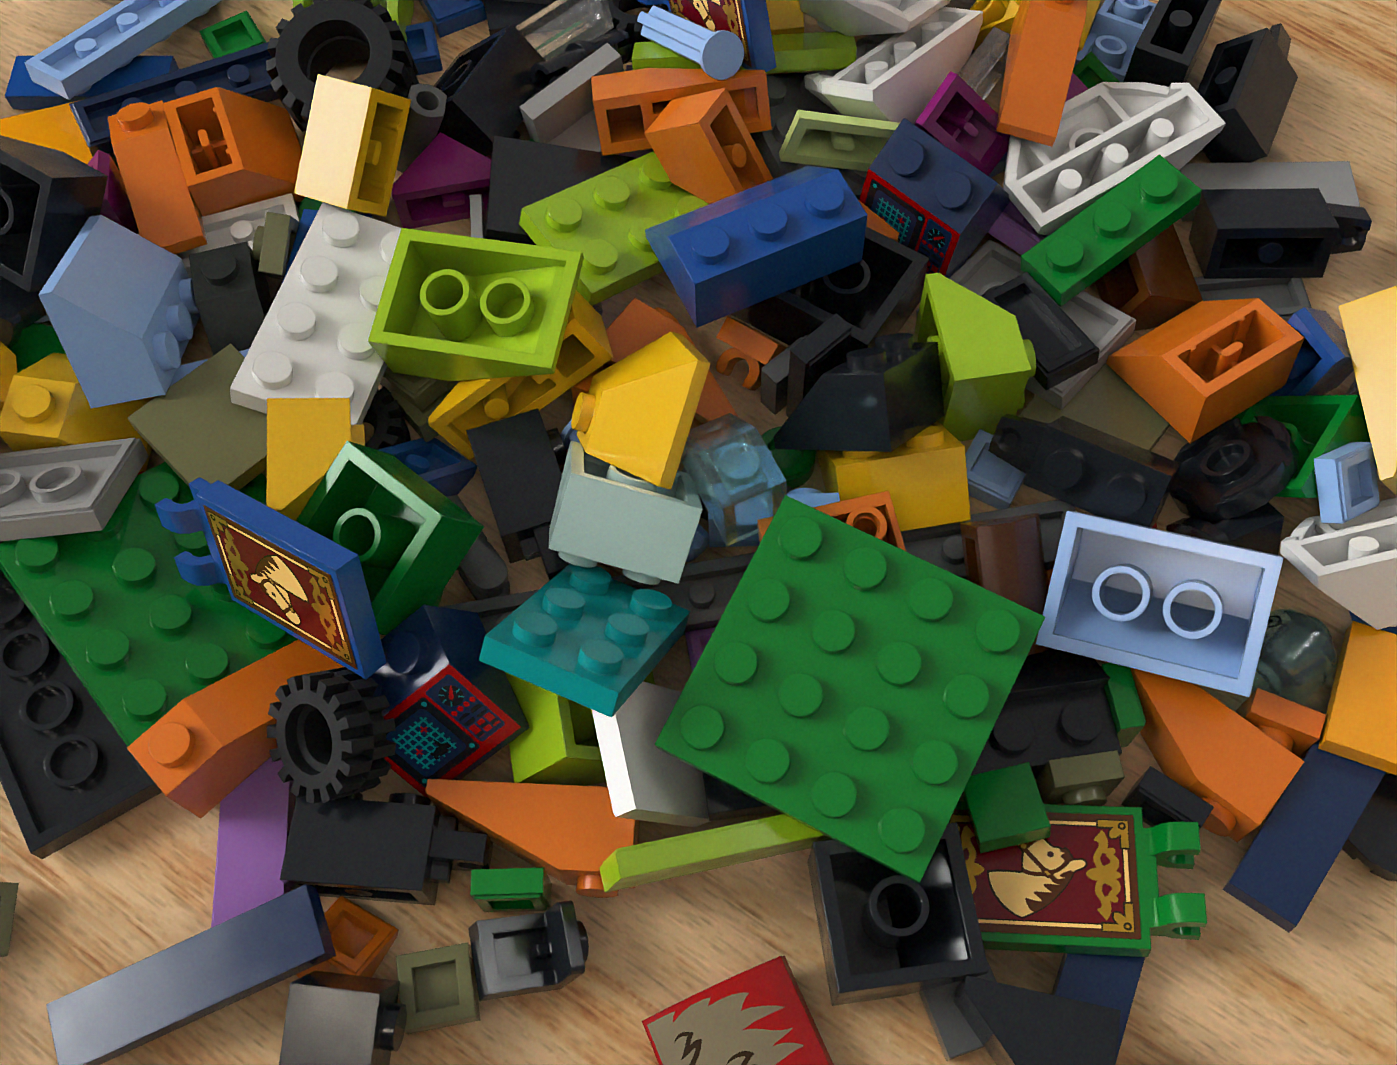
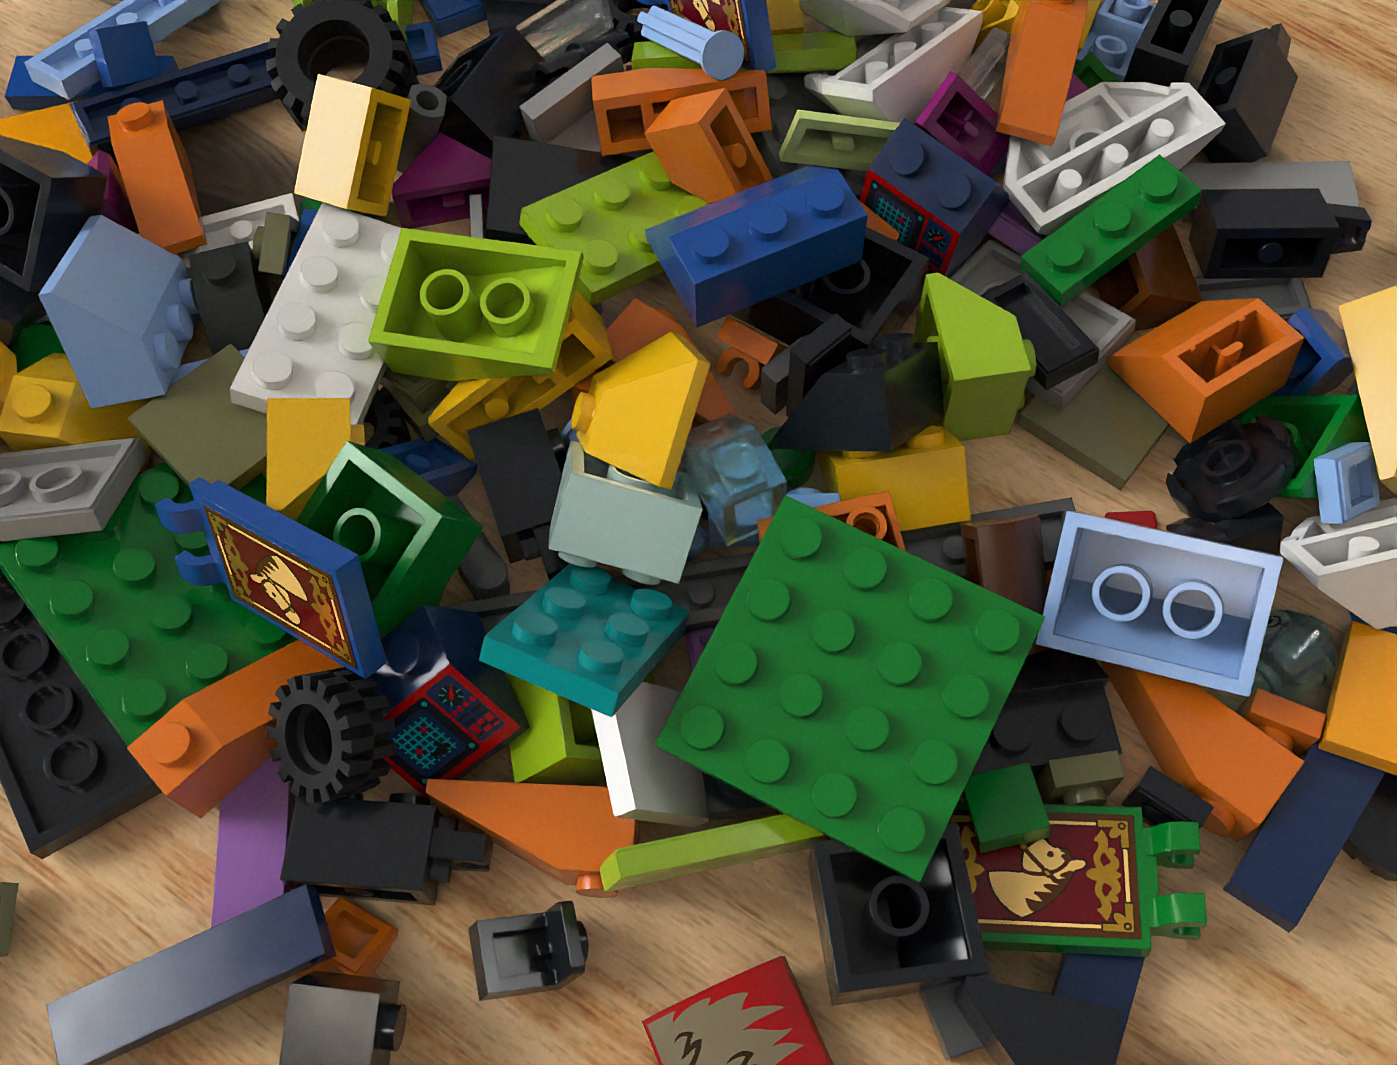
orange slope [162,87,305,216] -> none
green tile [199,11,266,59] -> none
olive plate [396,942,481,1034] -> none
green tile [470,867,552,912] -> none
light blue tile [965,429,1027,510] -> none
black hinge [988,414,1182,528] -> none
green tile [1101,663,1146,747] -> none
none -> blue tile [87,21,161,87]

